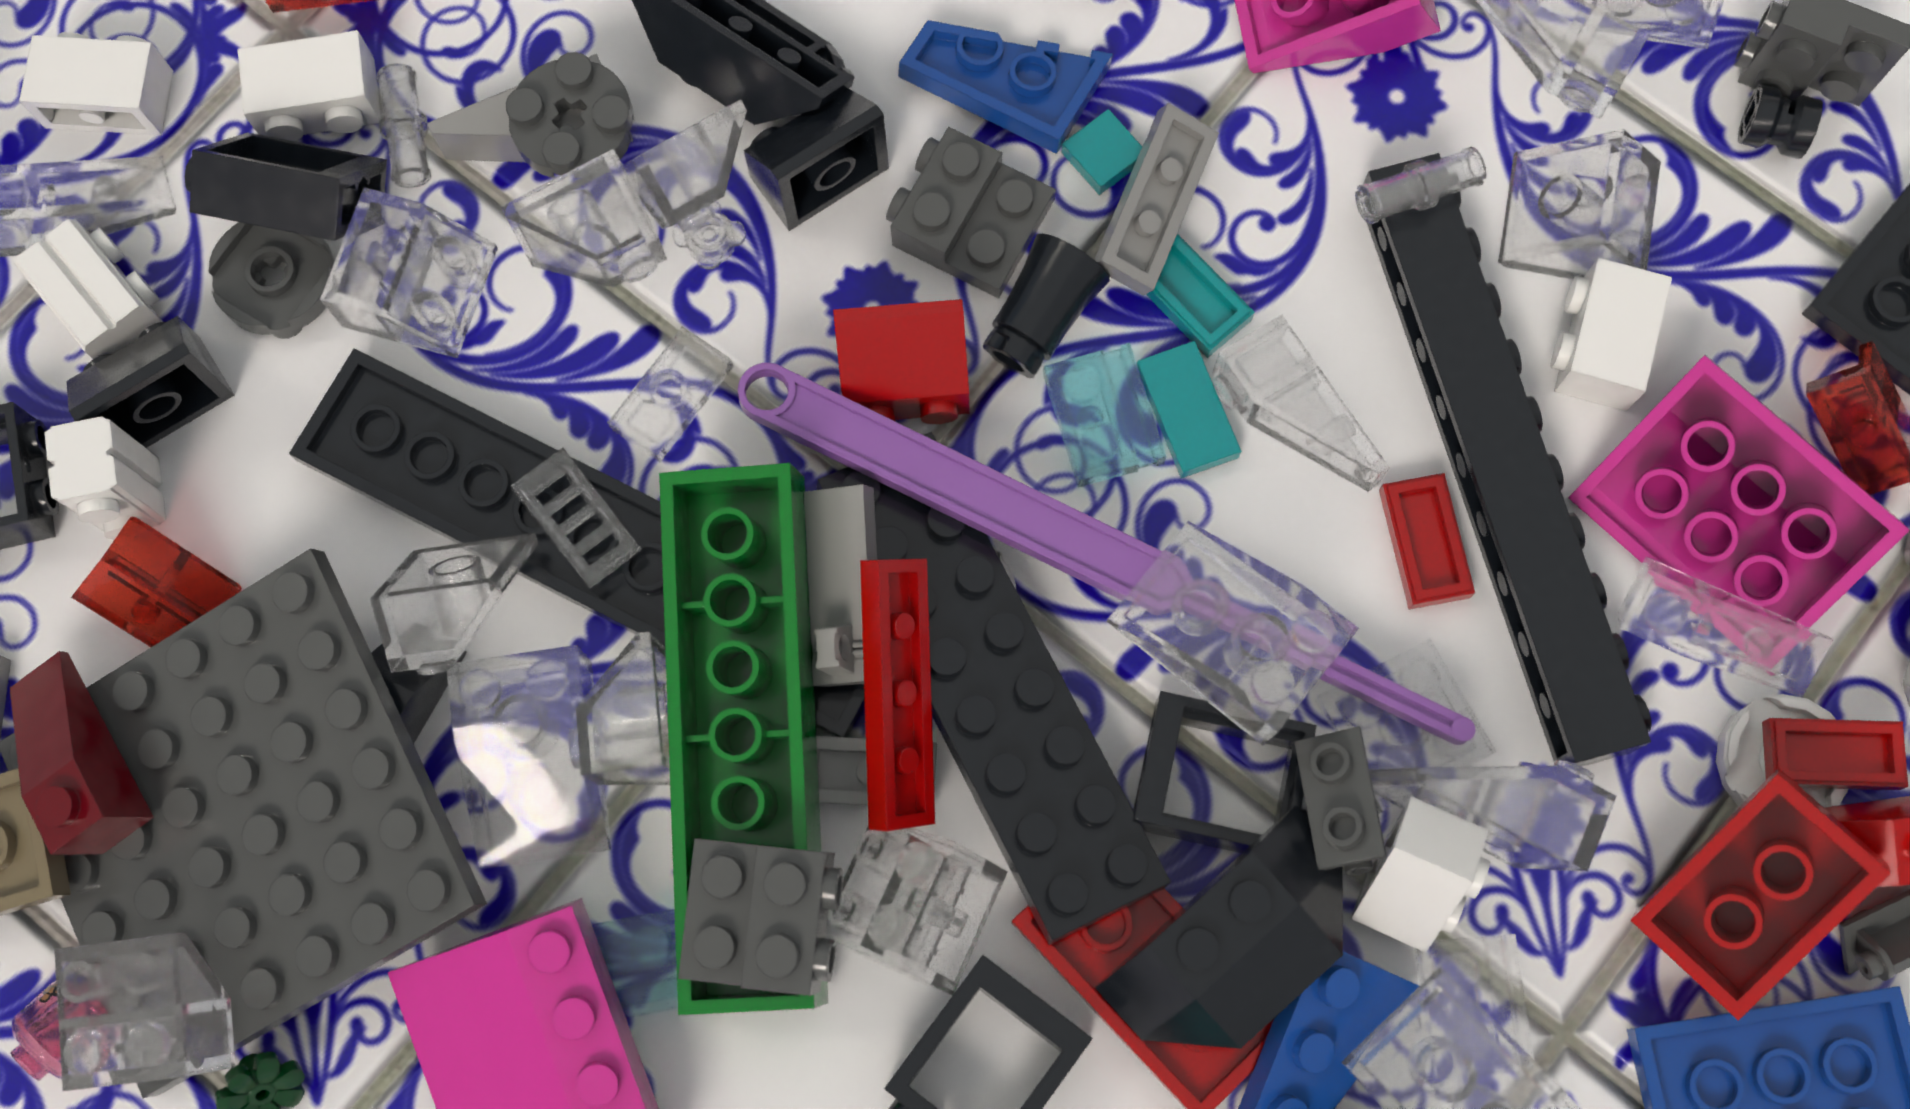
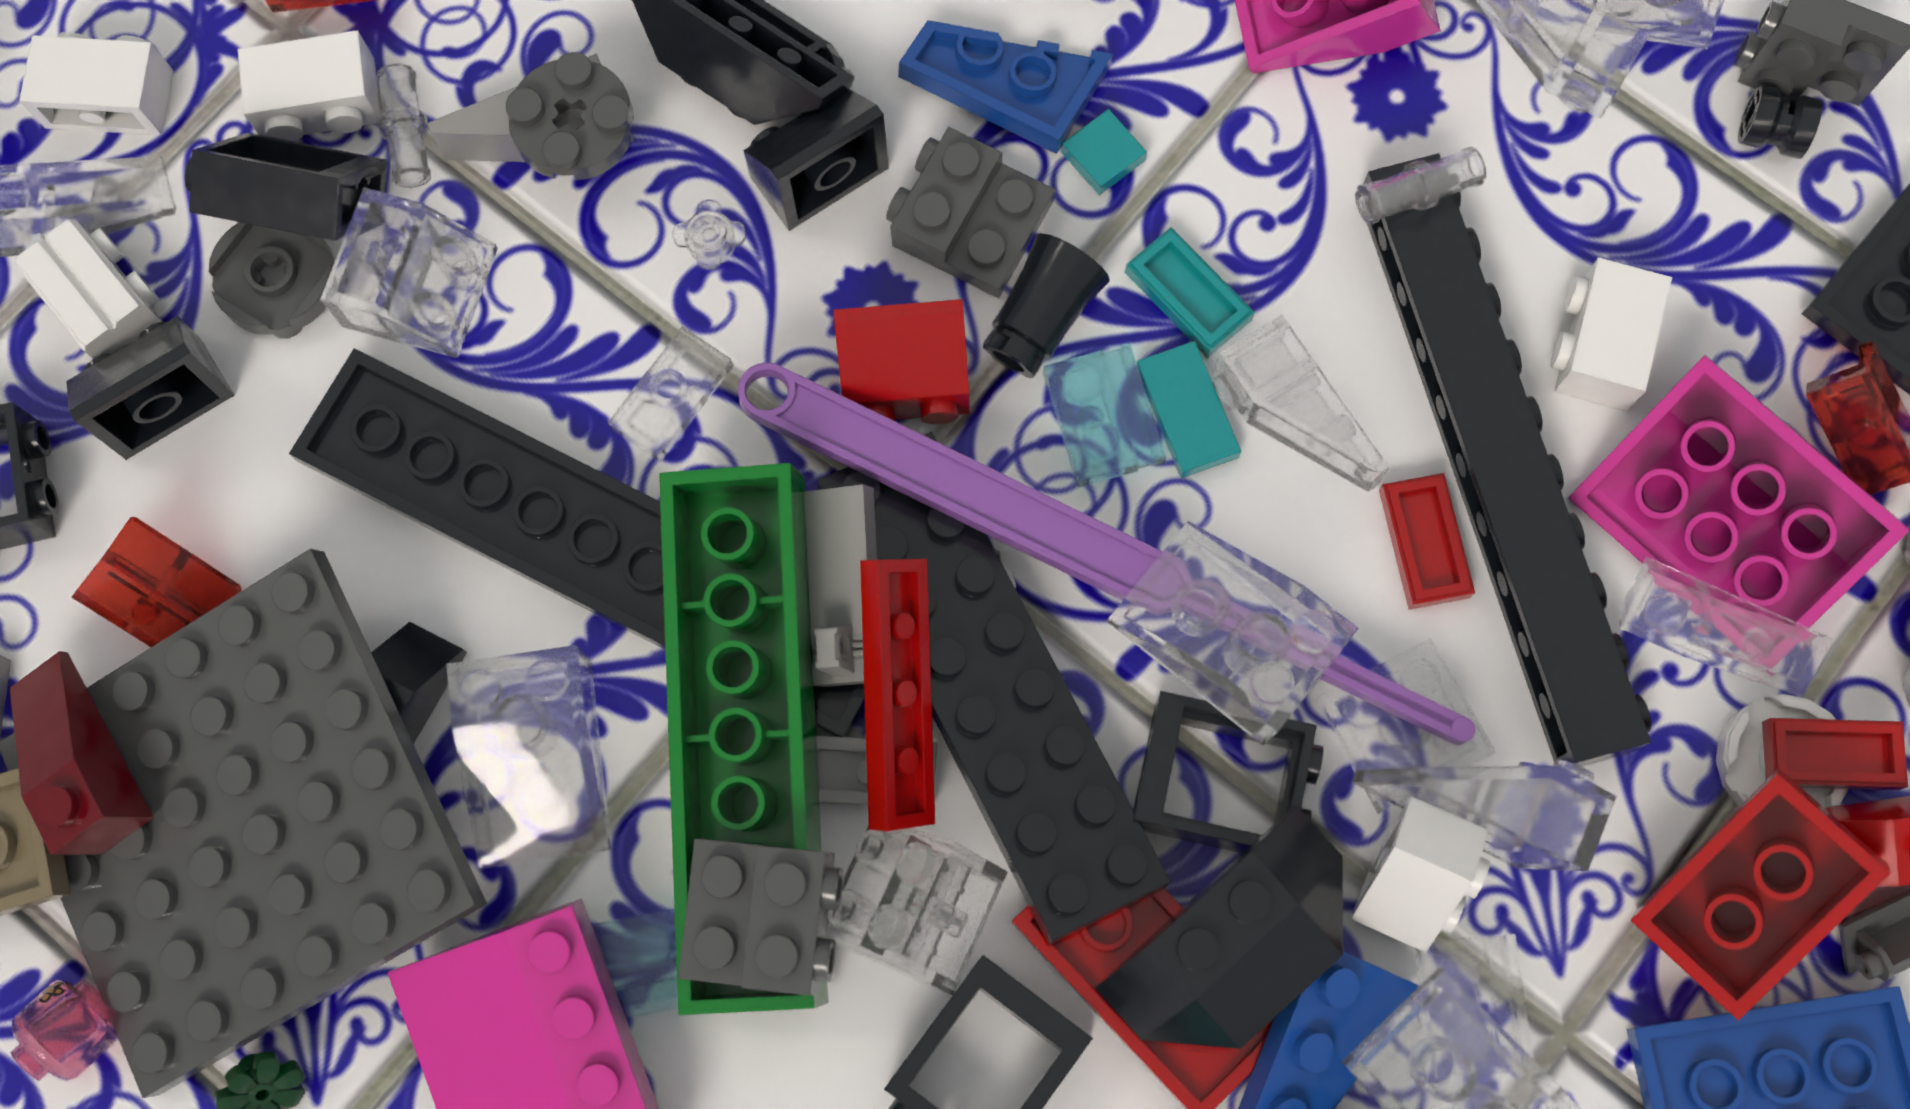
white brick [44,416,166,540] -> none
clear slope [54,932,235,1091] -> none
clear slope [370,533,538,675] -> none
clear slope [500,149,667,287] -> none
clear slope [511,448,642,589] -> none
clear slope [568,632,670,785] -> none
clear slope [618,99,747,233] -> none
light grey hinge [1094,103,1219,296] -> none
dark grey hinge [1294,726,1387,875] -> none
clear slope [1498,129,1661,279] -> none

